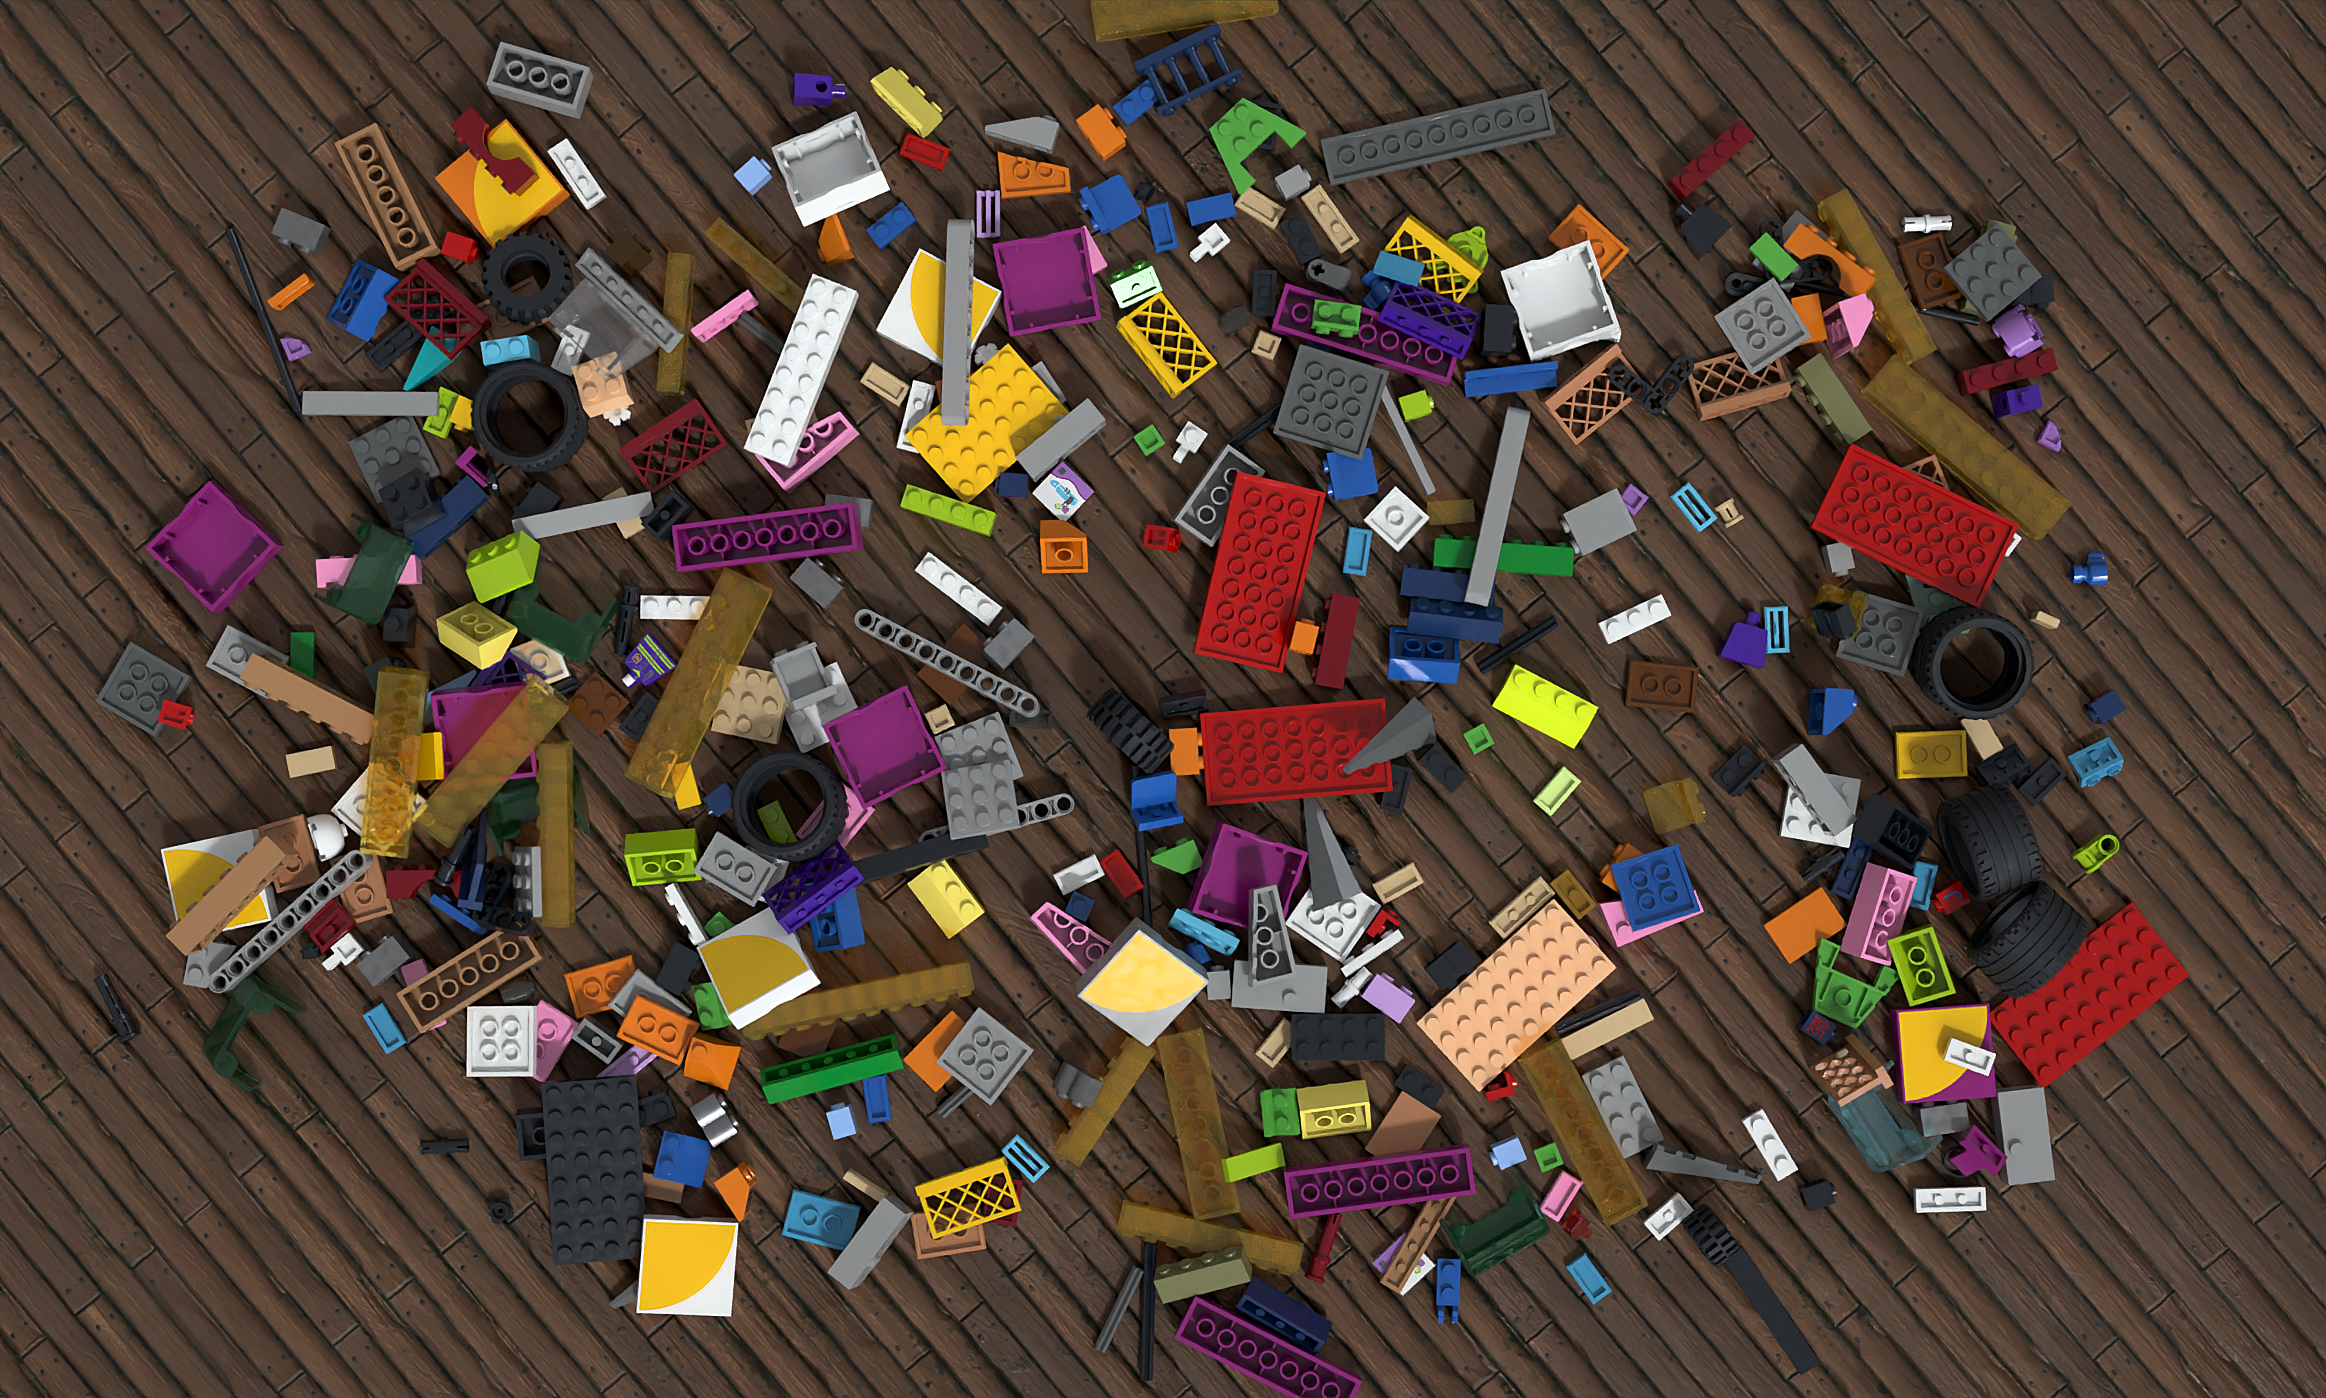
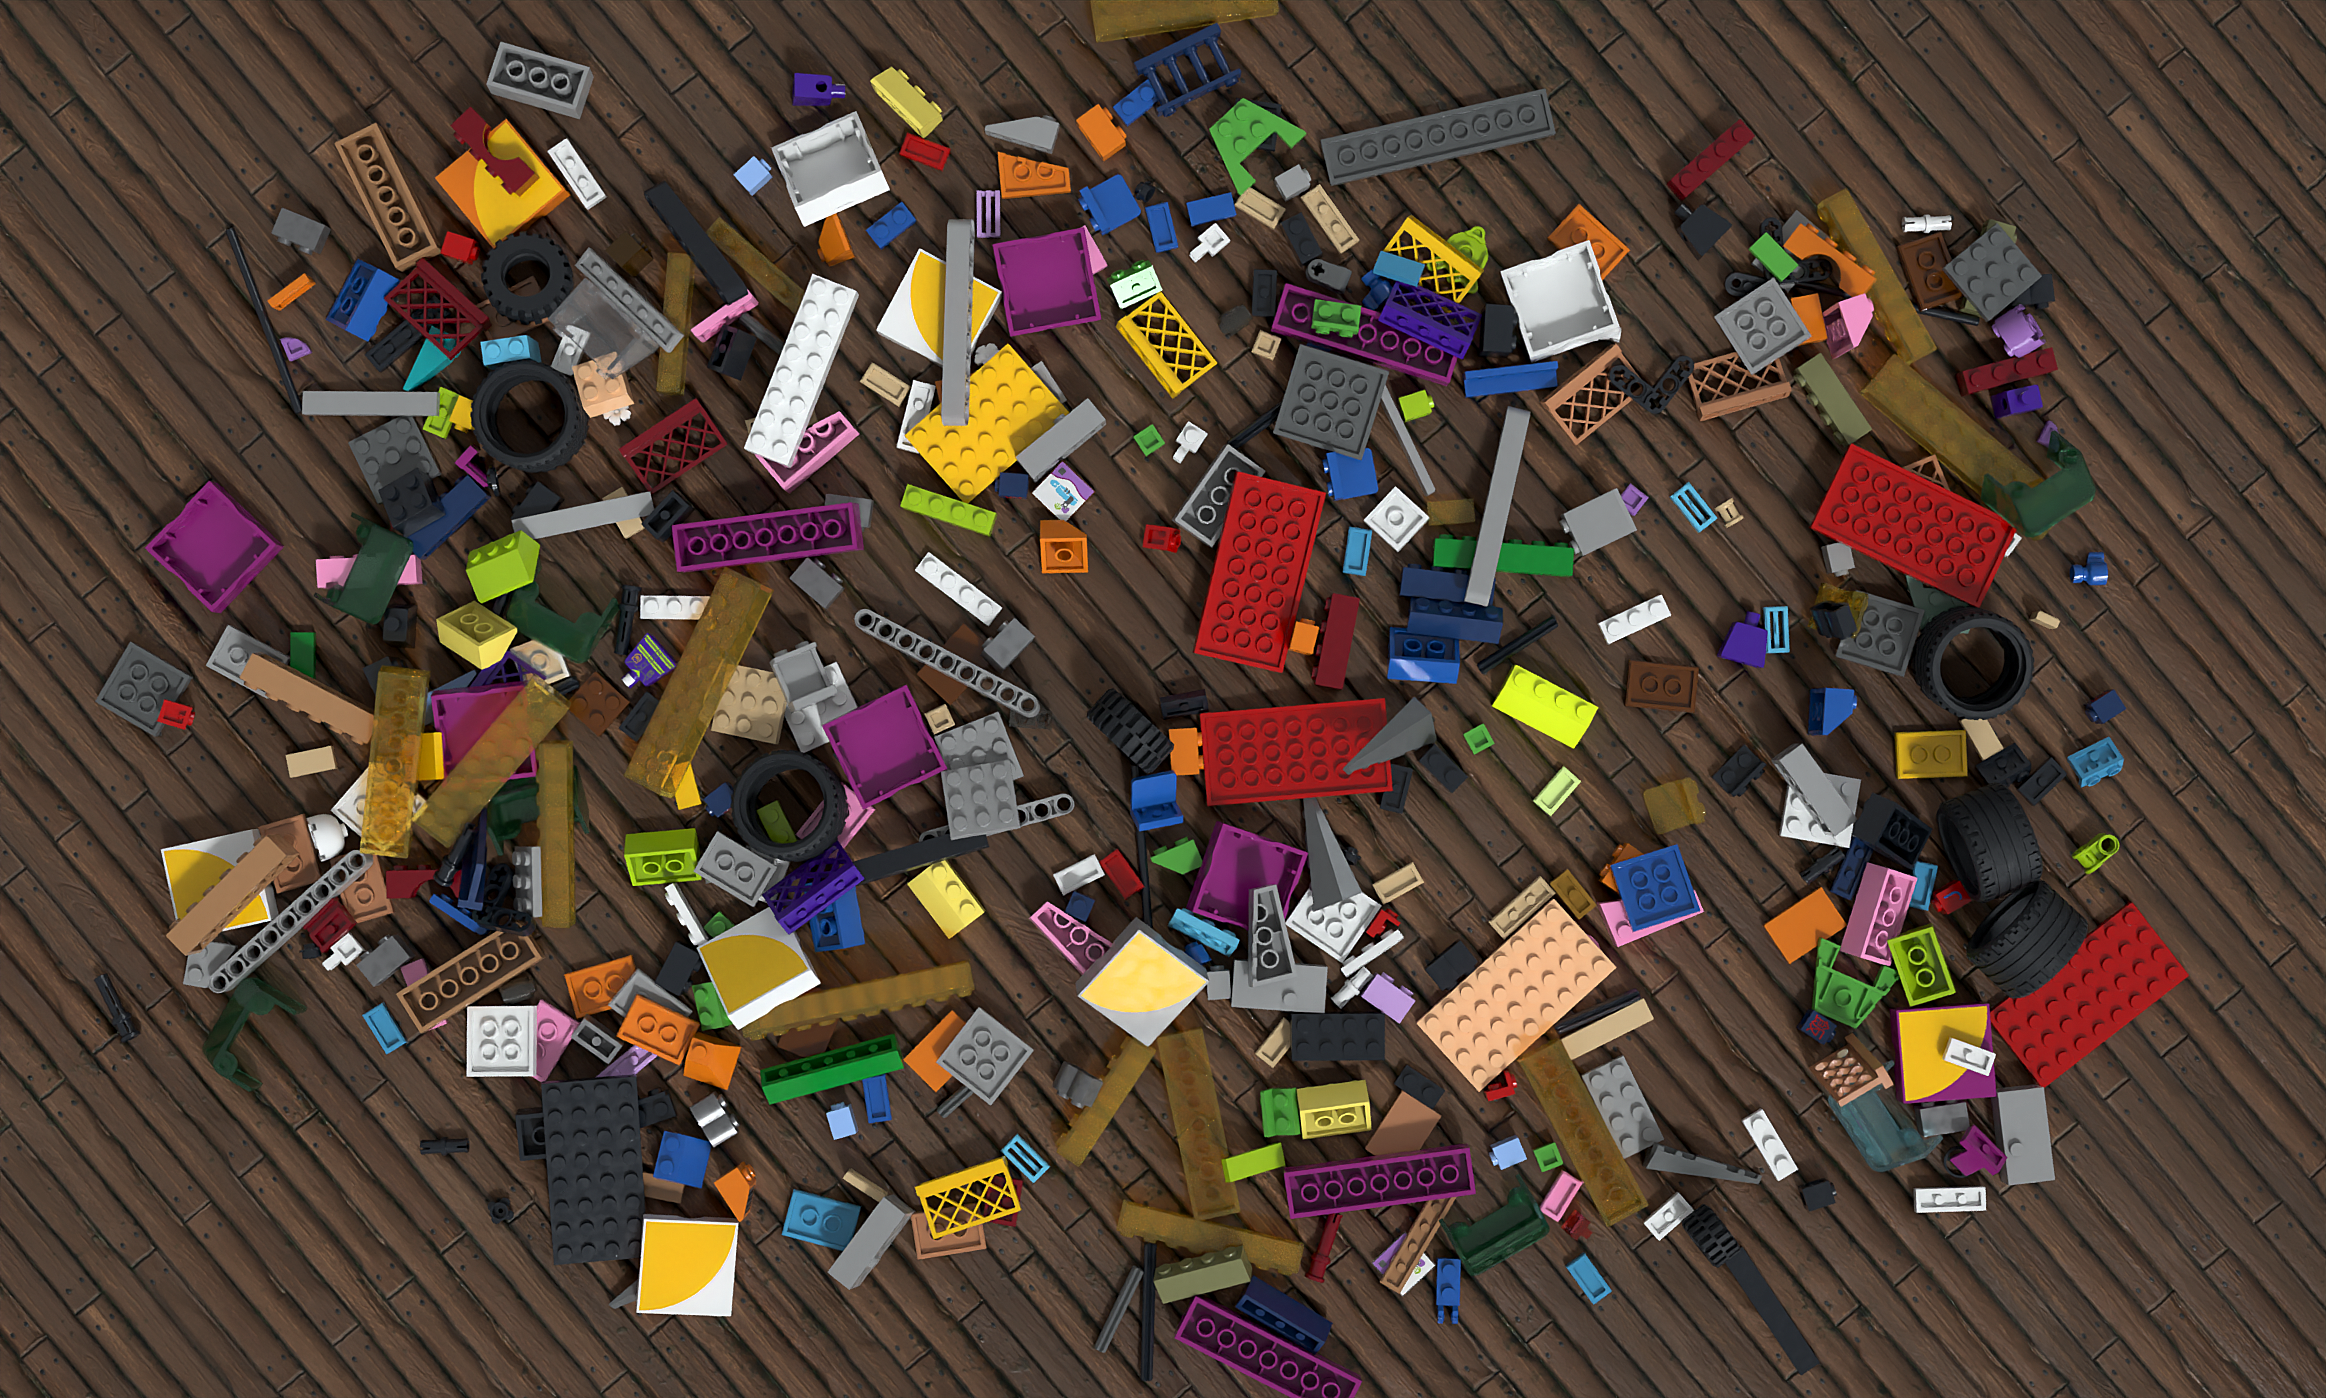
none -> black beam [644,180,748,306]
none -> black brick [707,324,757,381]
none -> clear green windscreen [1980,430,2096,537]

